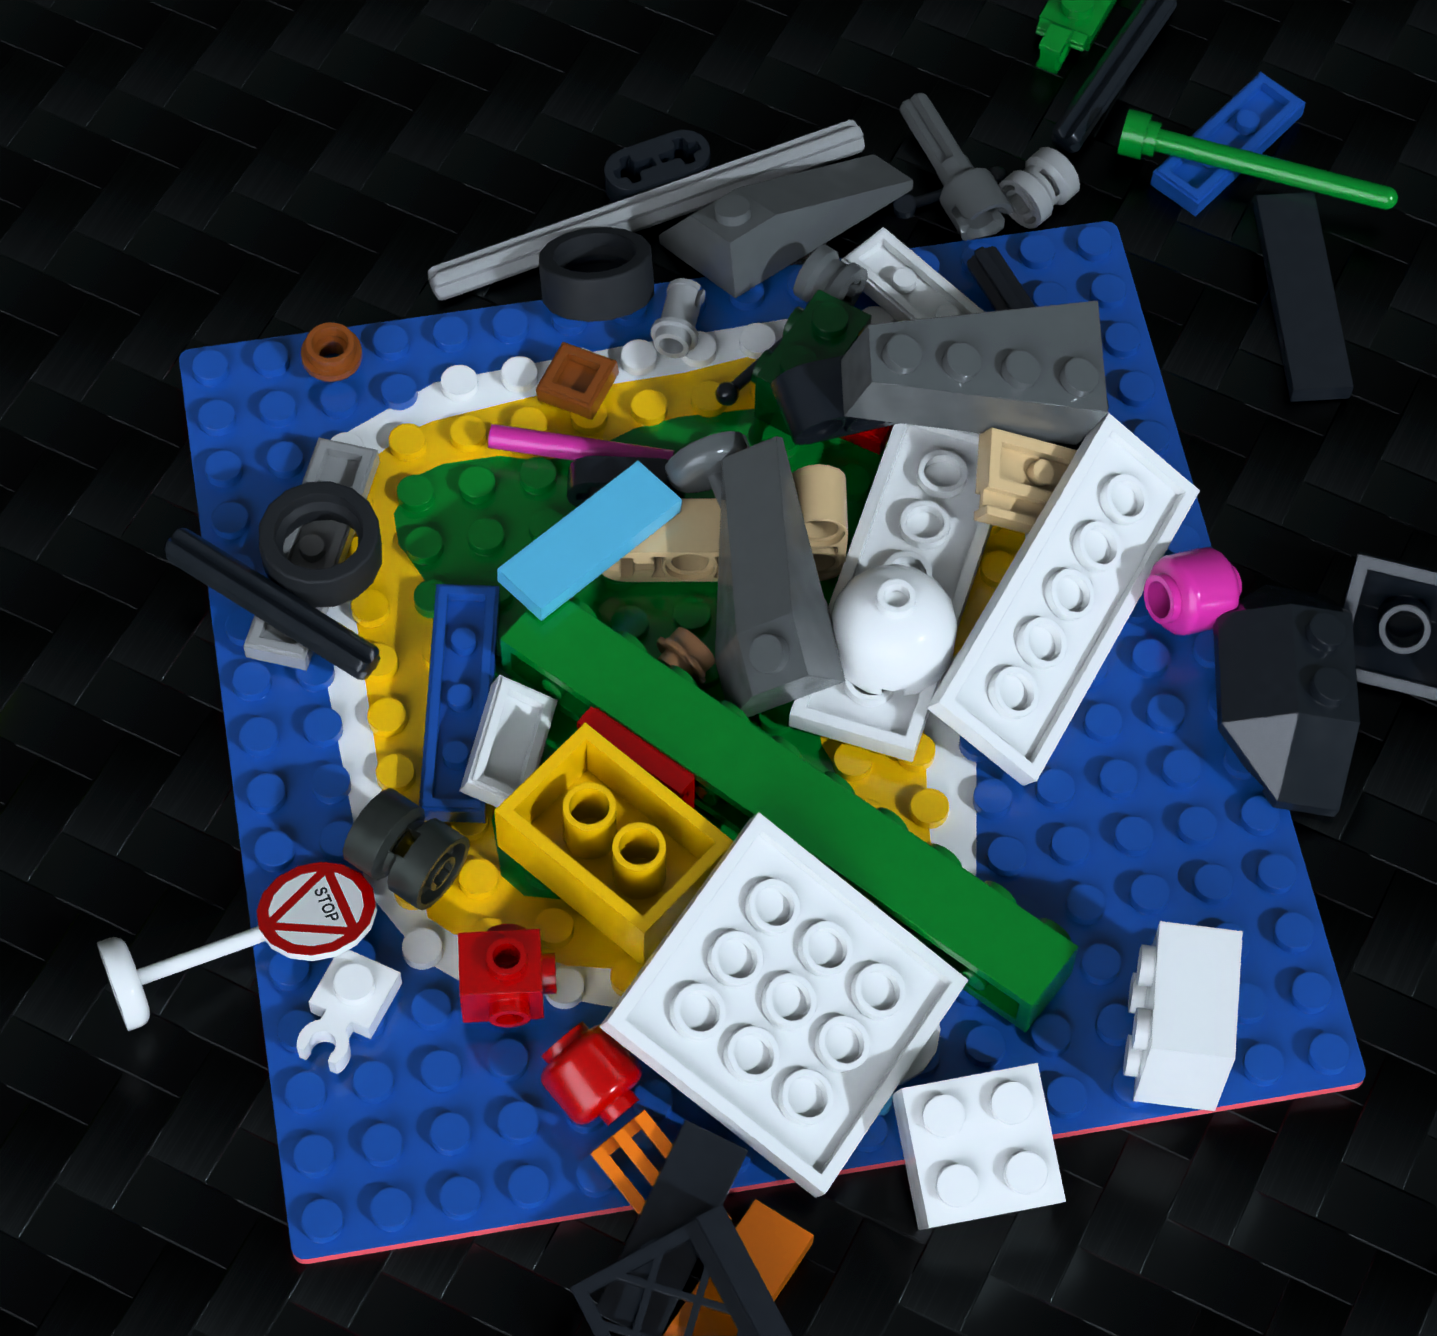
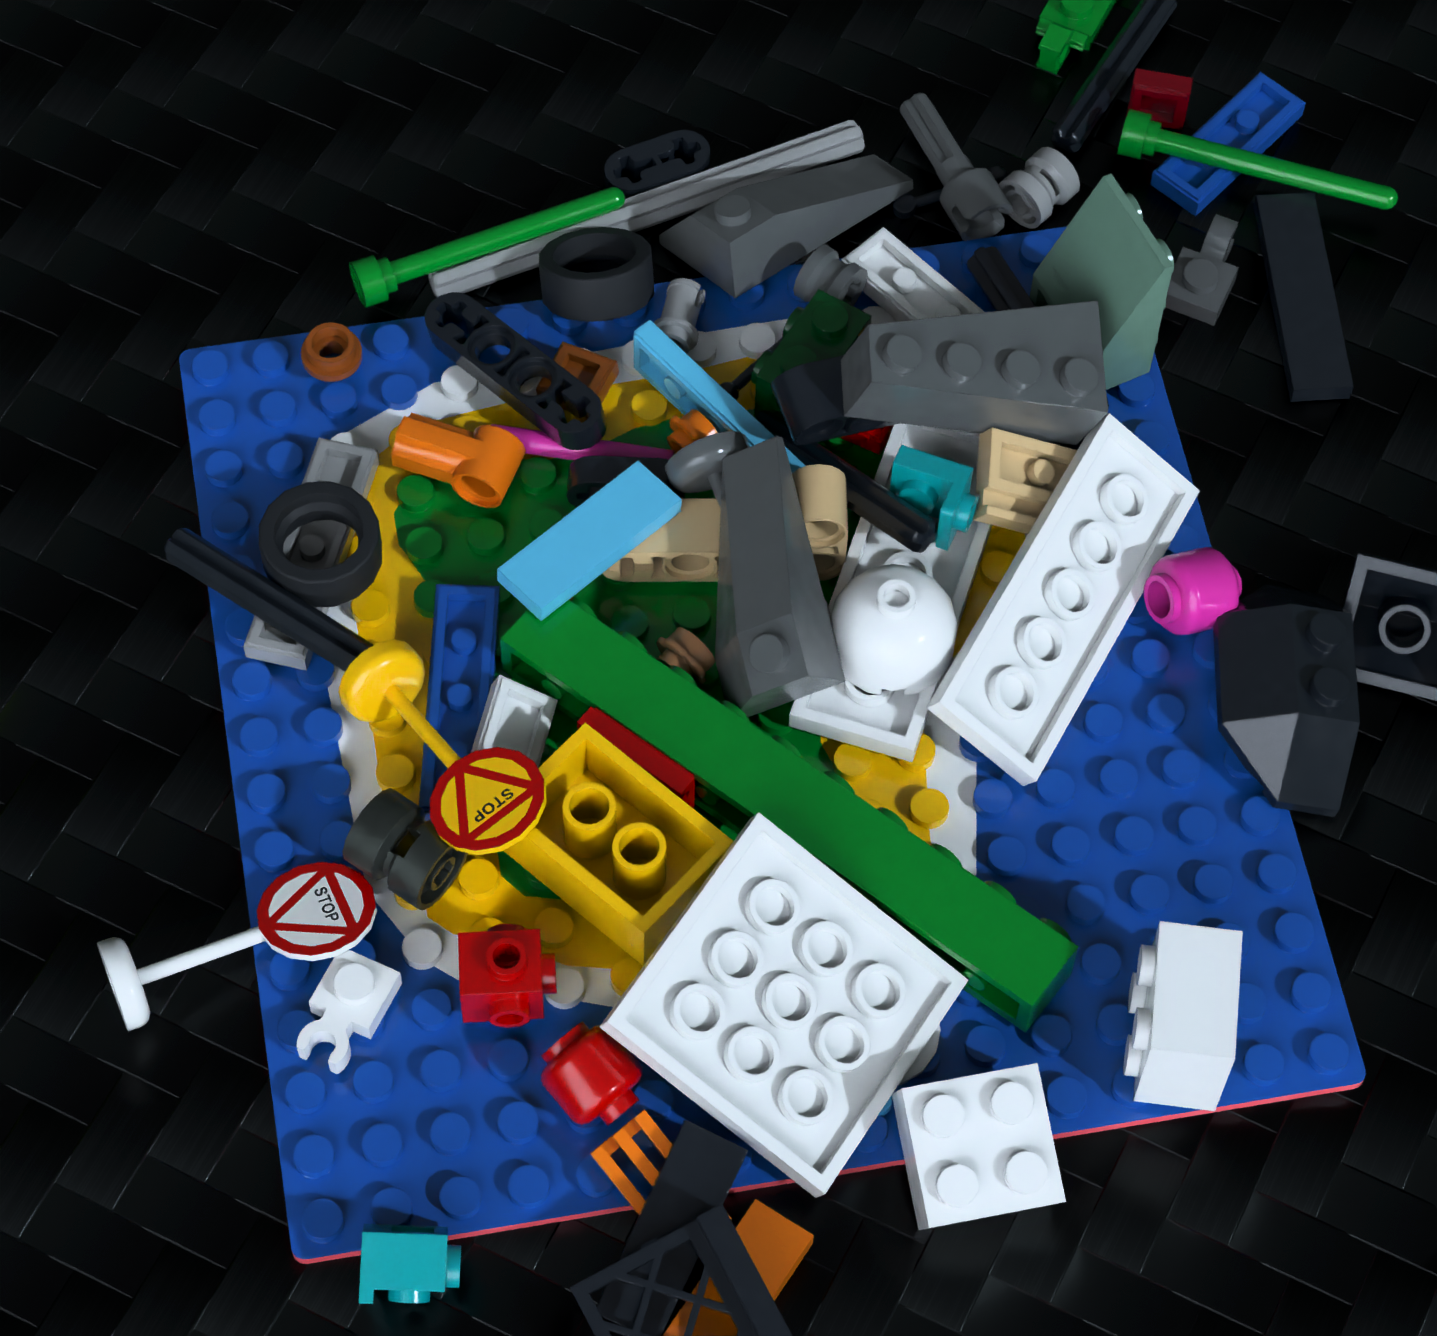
none -> yellow piece [338,639,547,855]
none -> green piece [349,187,625,308]
none -> teal brick [359,1224,461,1304]
none -> orange piece [391,412,526,508]
none -> black beam [424,292,607,450]
none -> medium azure tile [633,320,805,473]
none -> orange plate [667,409,718,454]
none -> black axle [755,410,938,553]
none -> teal bracket [890,445,979,551]
none -> sand green slope [1030,174,1174,390]
none -> dark red tile [1126,68,1193,130]
none -> dark grey plate [1165,214,1239,326]

